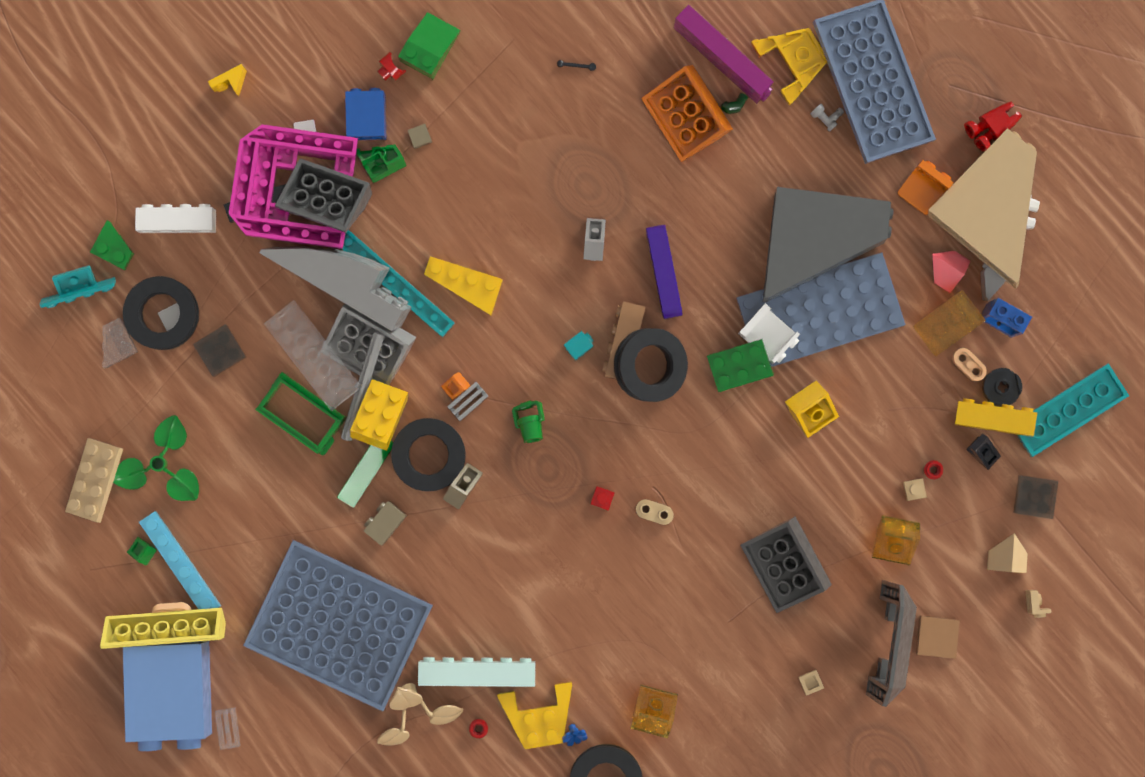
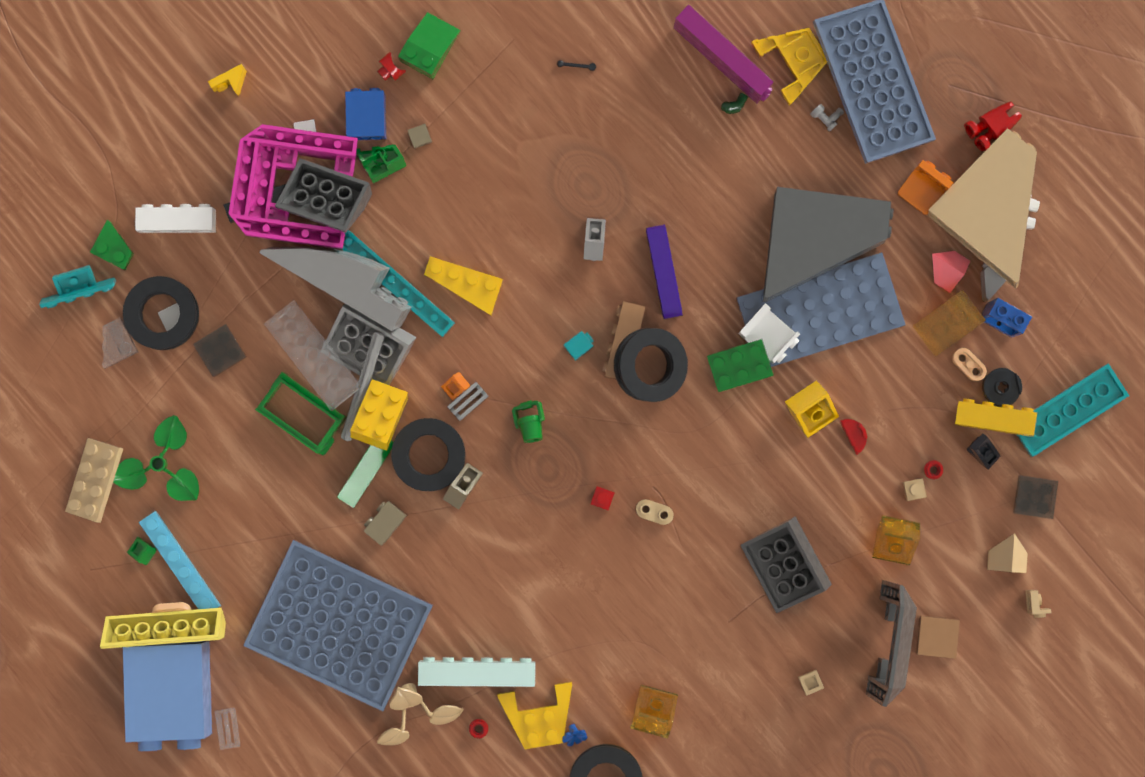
orange slope [641,65,733,162] -> none
none -> red plate [839,419,868,455]

